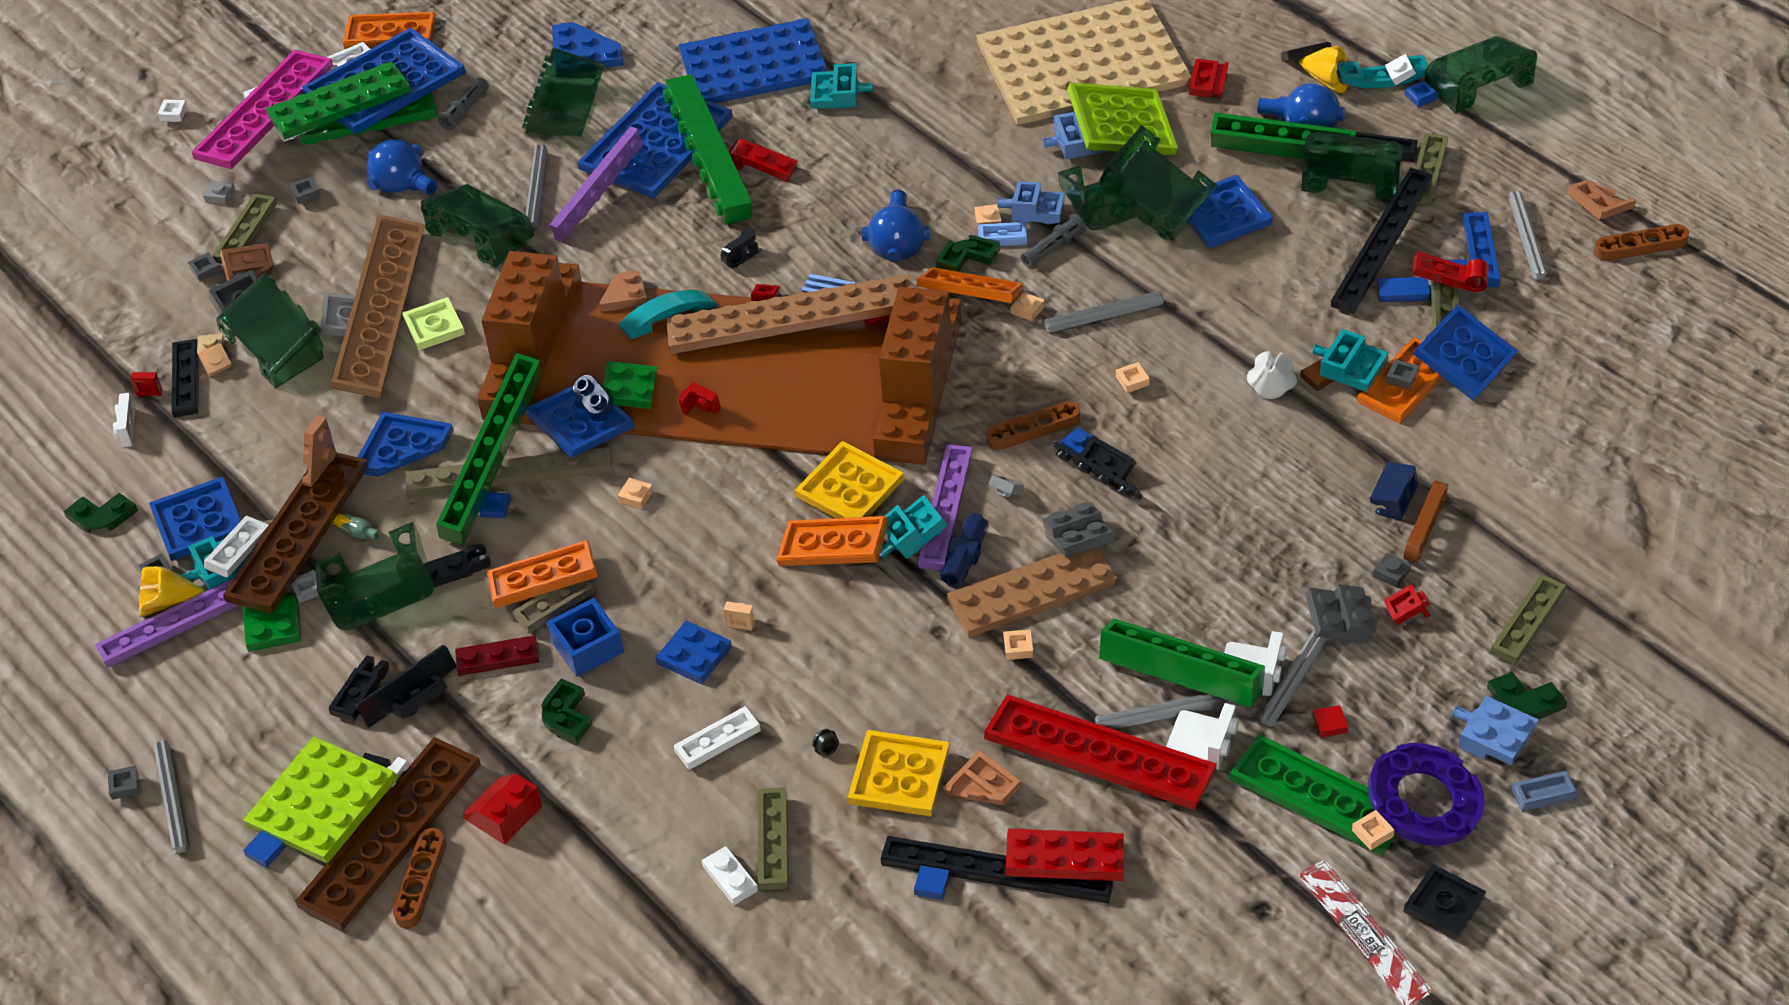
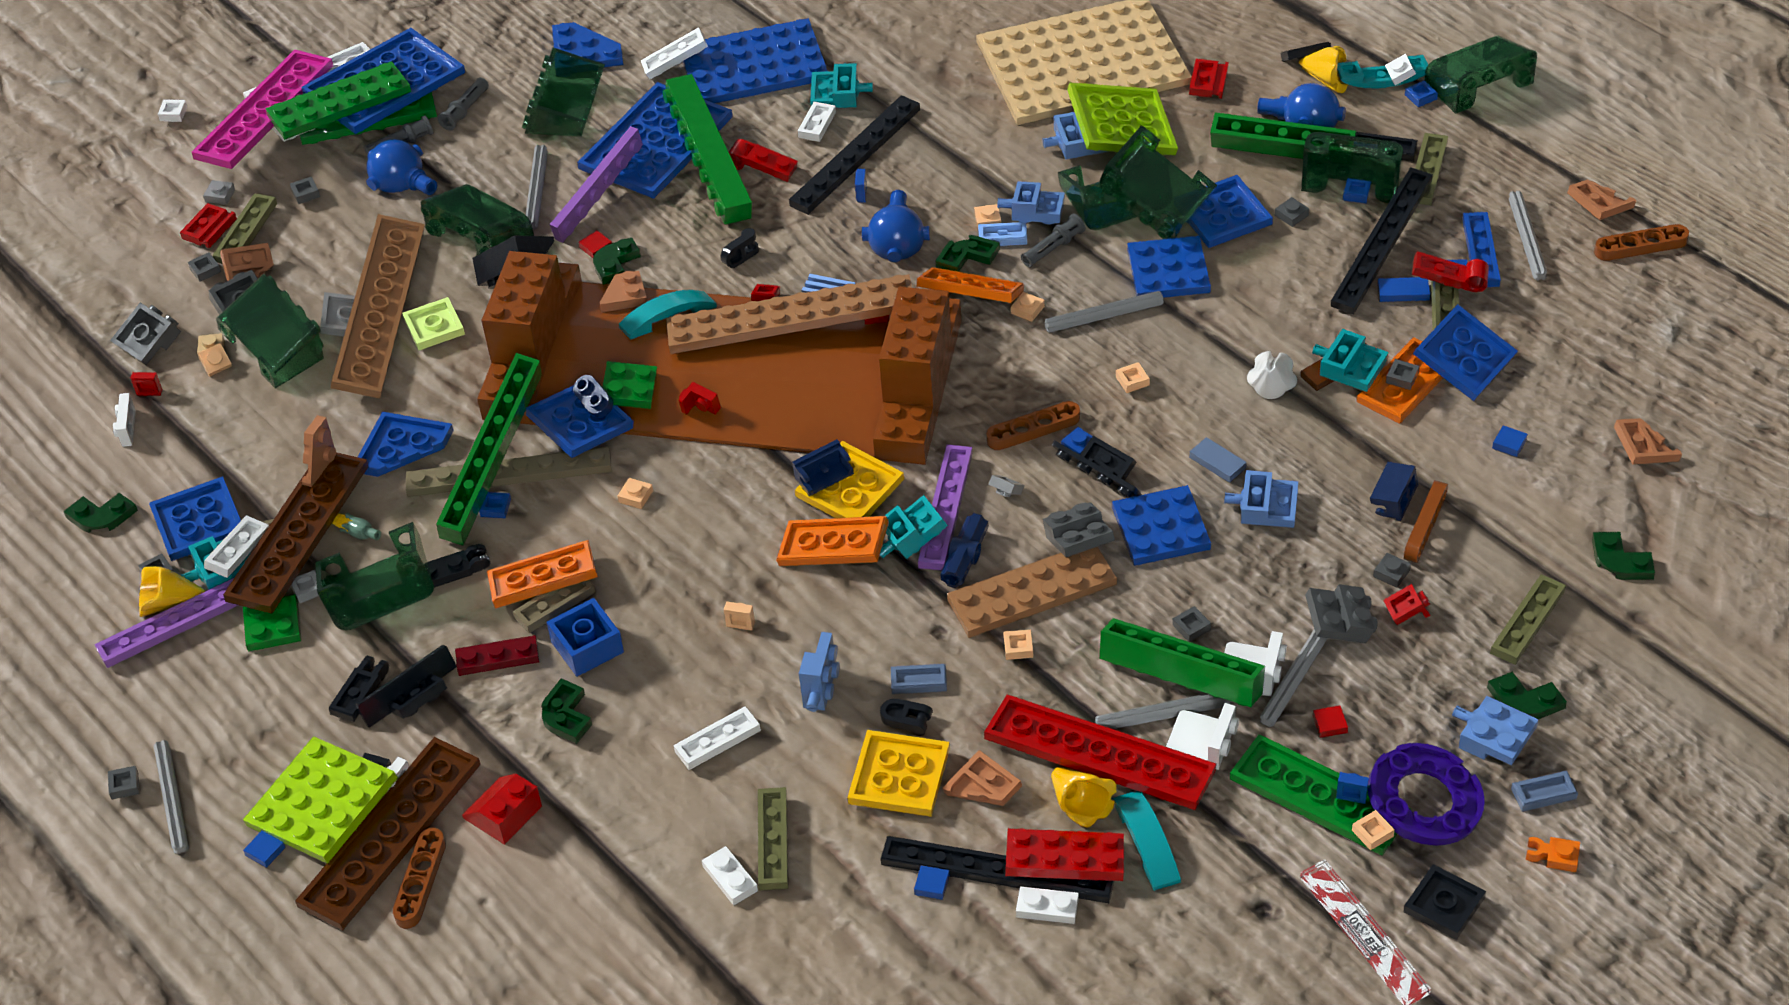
black tile [171,339,199,417] -> none
orange tile [343,12,436,49] -> none
blue plate [656,620,732,685] -> none
pearl dark grey plate [812,729,839,756] -> none
none -> dark grey plate [110,302,181,365]
none -> red plate [180,203,237,248]
none -> dark grey pin [364,115,434,156]
none -> black slope [472,235,554,289]
none -> red tile [578,230,612,258]
none -> dark green plate [593,237,641,285]
none -> white plate [641,27,708,79]
none -> black plate [789,95,920,215]
none -> dark blue hinge [792,439,854,496]
none -> white plate [798,102,836,142]
none -> medium blue plate [799,632,840,712]
none -> blue tile [855,169,867,202]
none -> black plate [880,699,933,736]
none -> sand blue tile [891,664,947,694]
none -> white plate [1016,886,1079,924]
none -> yellow hat [1051,767,1117,828]
none -> blue plate [1112,485,1211,566]
none -> teal slope [1112,791,1181,891]
none -> blue plate [1127,236,1211,298]
none -> dark grey plate [1172,606,1211,642]
none -> sand blue tile [1189,437,1247,483]
none -> medium blue plate [1224,470,1299,528]
none -> dark grey plate [1275,197,1309,227]
none -> blue plate [1336,772,1369,804]
none -> blue tile [1343,178,1371,204]
none -> blue tile [1492,425,1528,457]
none -> orange plate [1526,837,1580,872]
none -> dark green plate [1592,532,1655,580]
none -> nougat wing [1614,418,1682,465]

